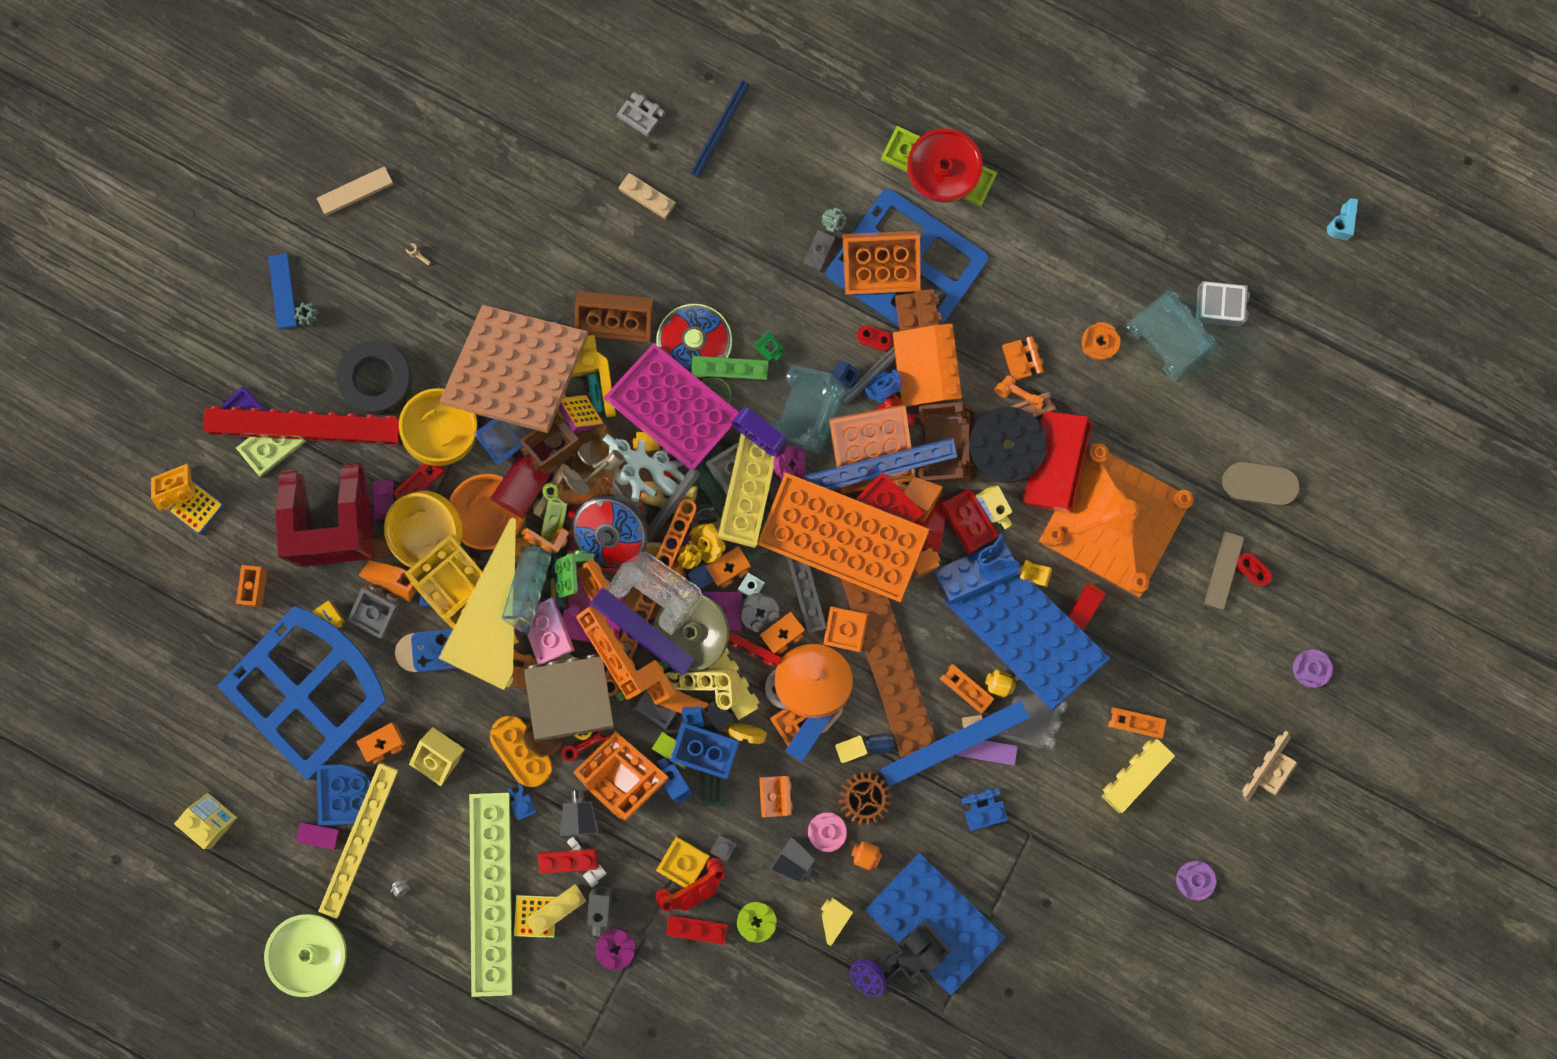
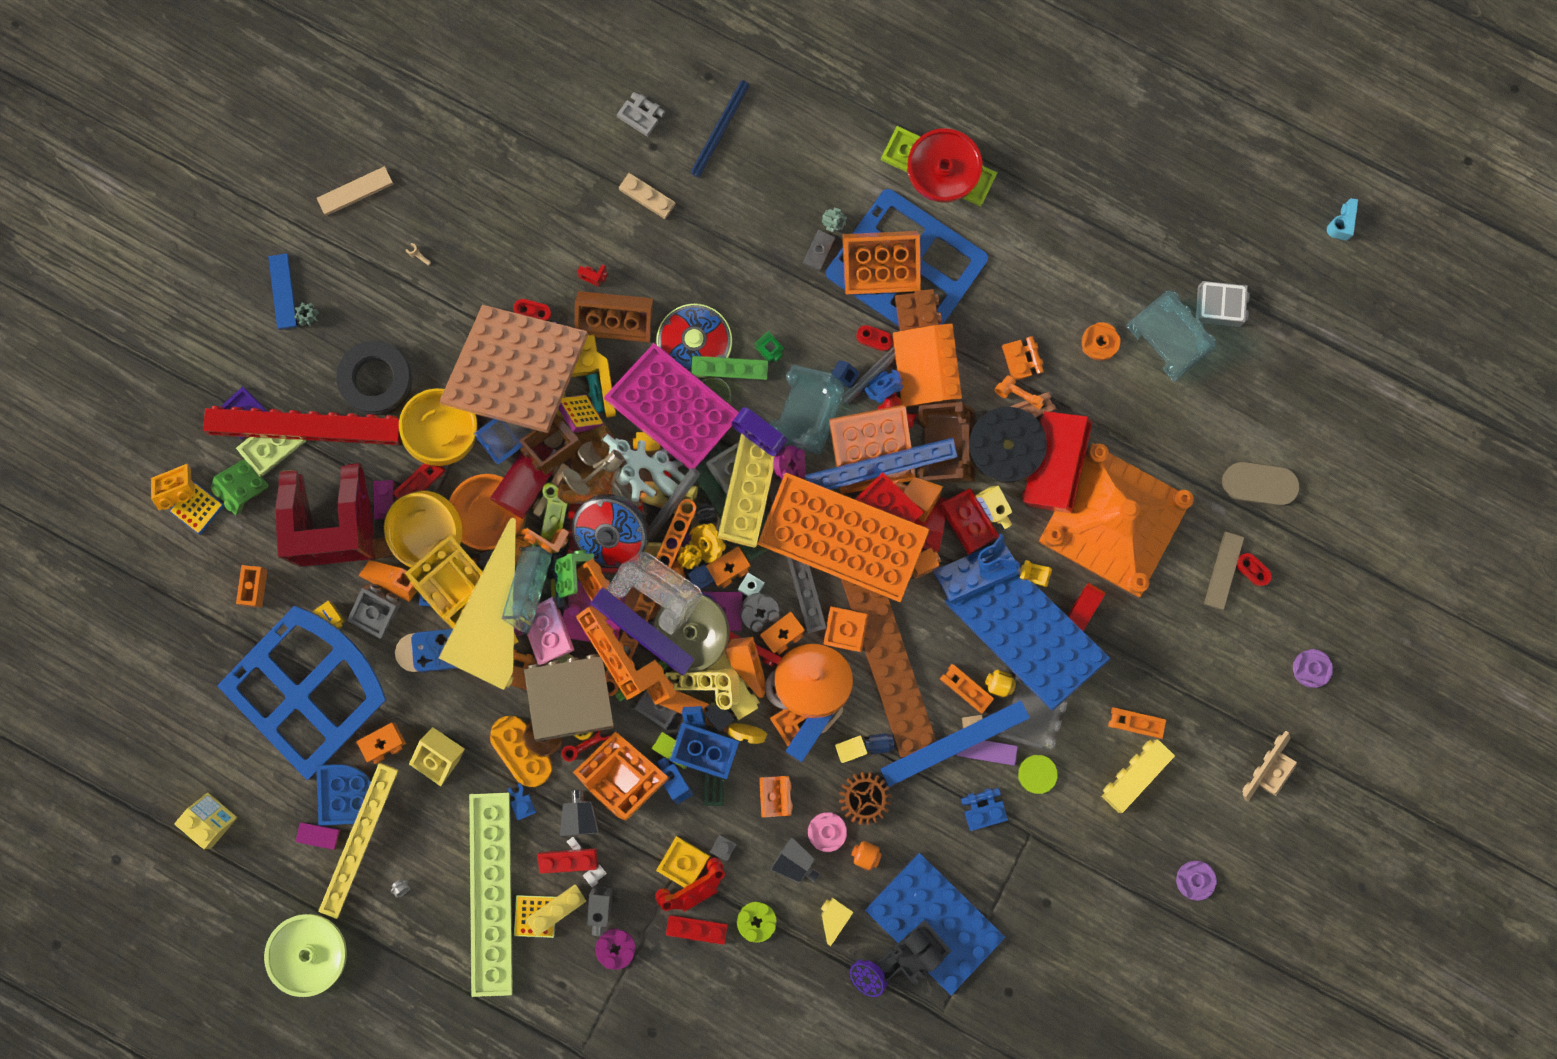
none -> bright green bracket [211,460,268,516]
none -> red plate [513,299,551,321]
none -> red bracket [577,264,608,287]
none -> orange slope [725,637,766,698]
none -> lime tile [1018,755,1057,794]

